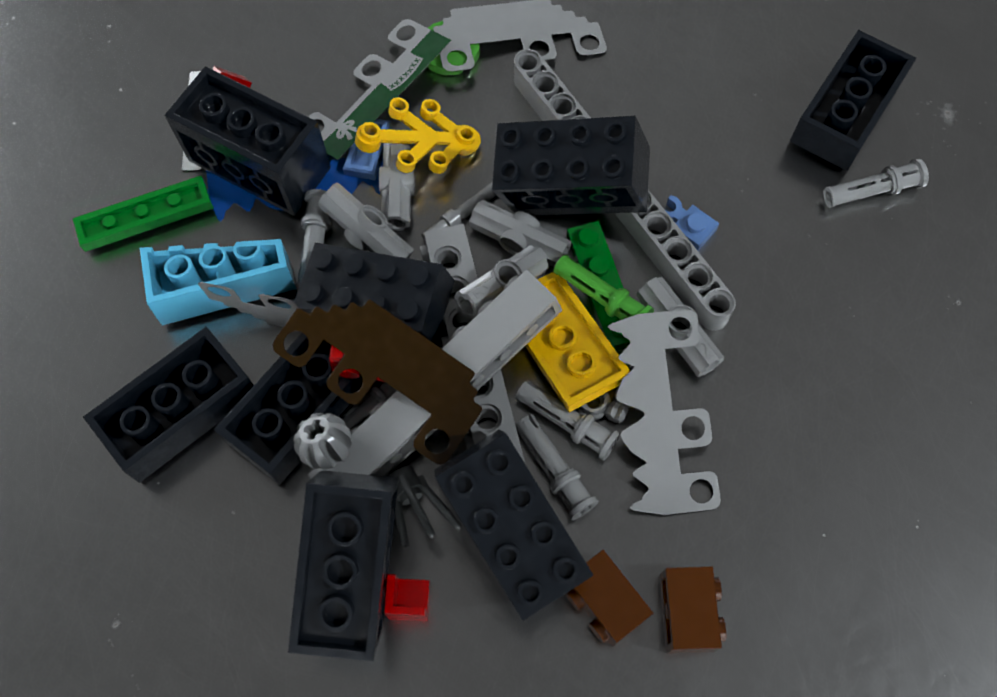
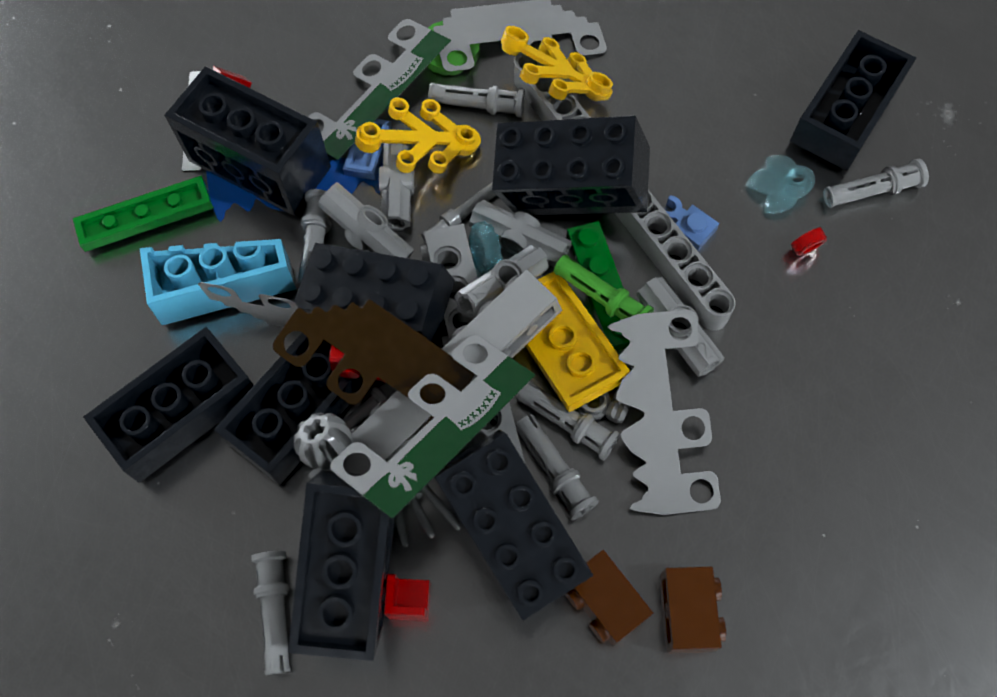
none -> light grey pin [251,551,291,675]
none -> piece [331,335,535,519]
none -> light grey pin [428,82,525,118]
none -> clear light blue gear [468,221,503,275]
none -> yellow plant [501,26,613,102]
none -> clear light blue plate [747,155,815,214]
none -> red tile [791,227,827,256]

